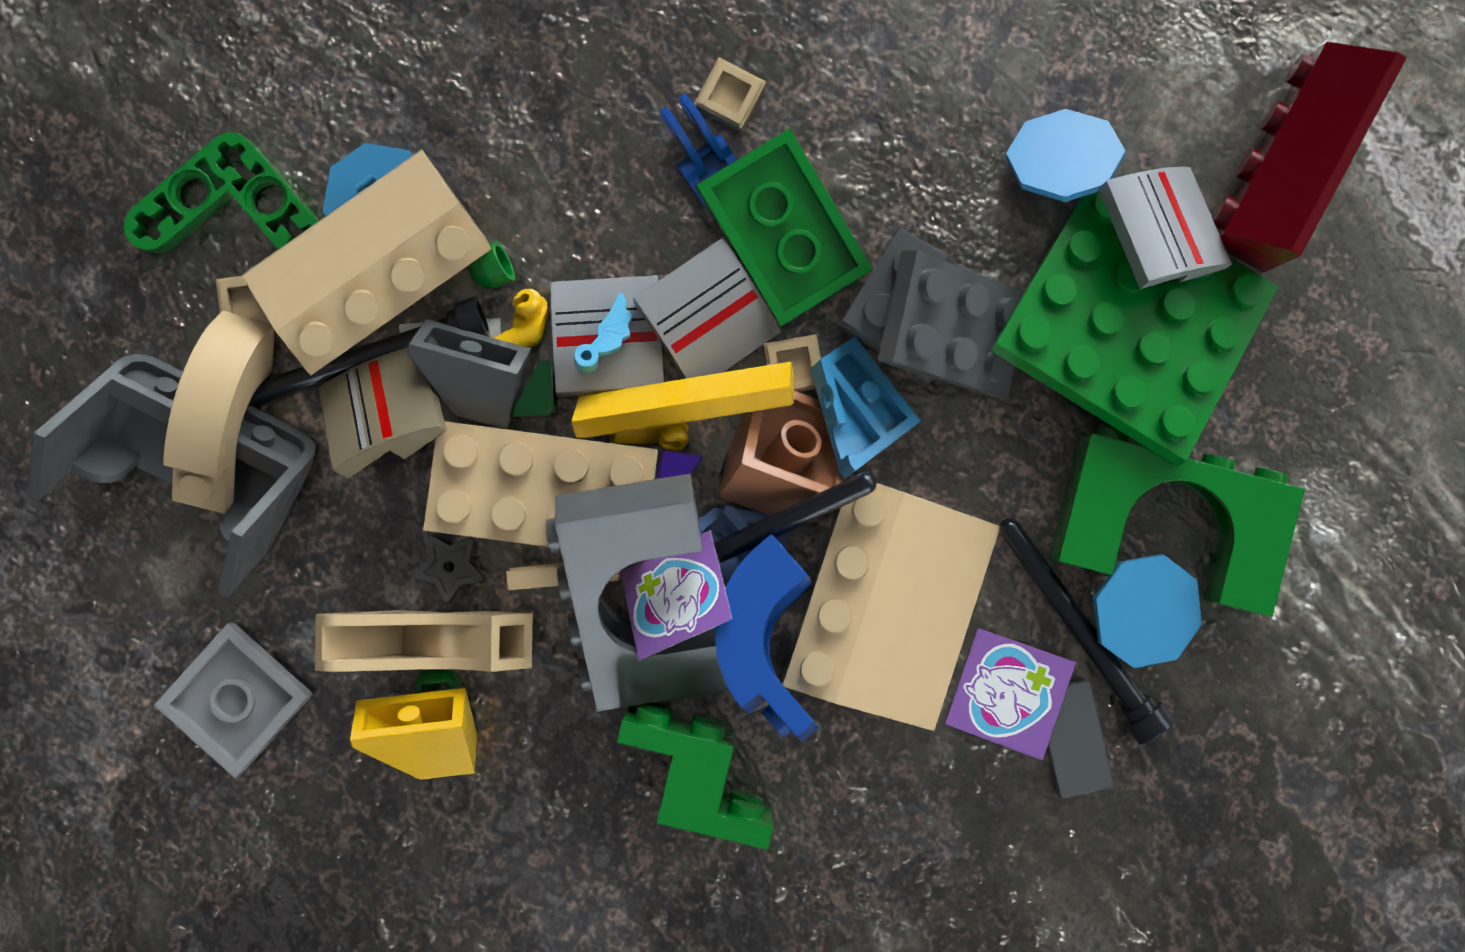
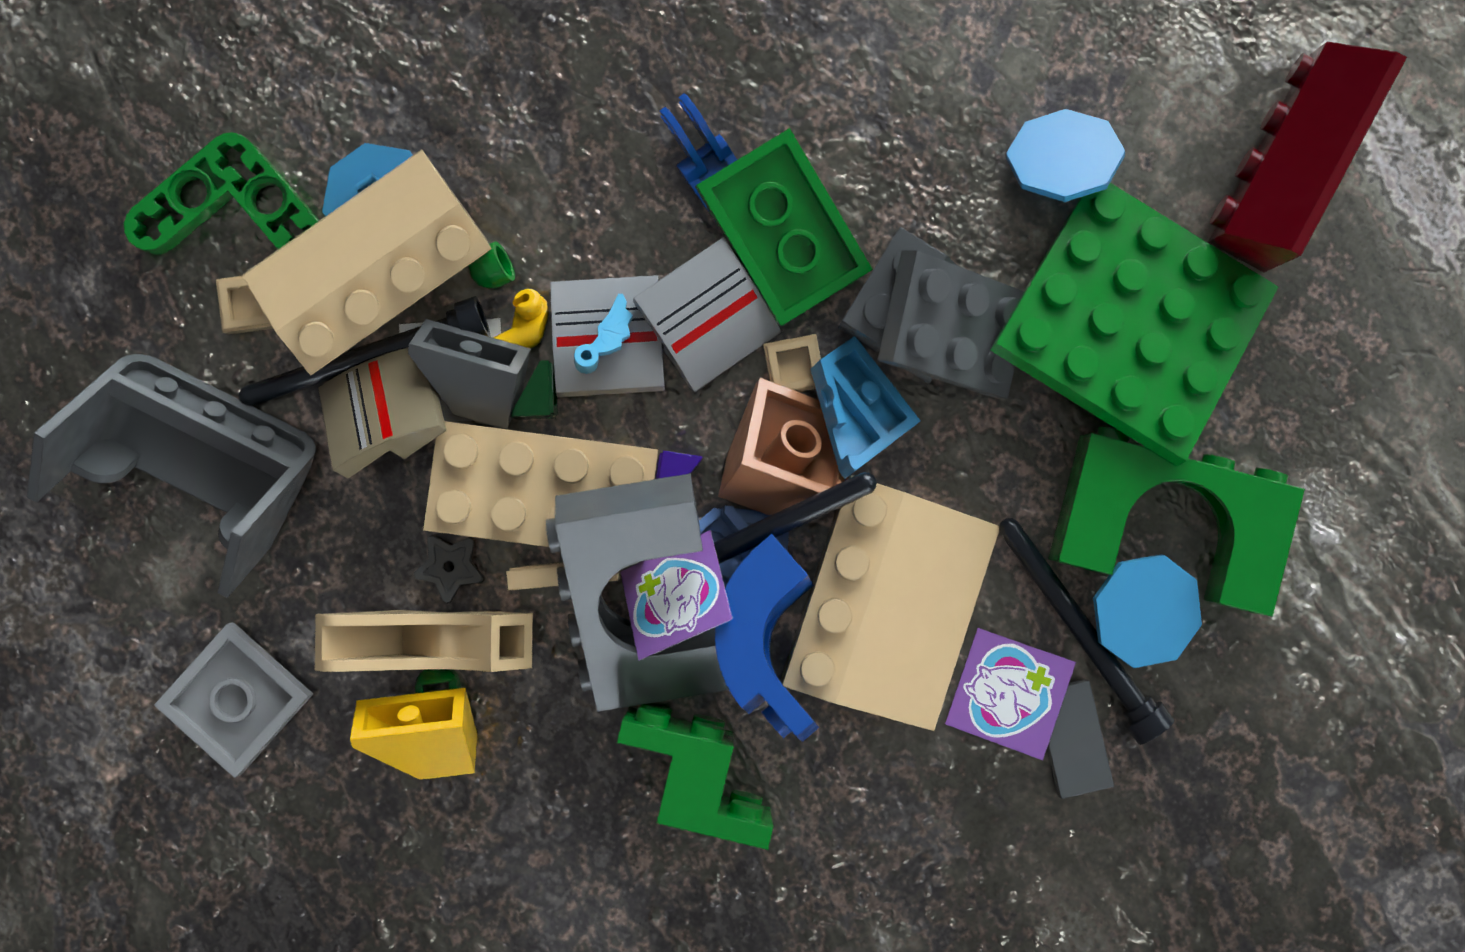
tan arch [163,311,275,514] -> none
yellow tile [571,362,795,439] -> none
yellow arm [609,422,689,452] -> none
tan tile [694,57,766,133] -> none
light grey slope [1098,167,1232,289] -> none

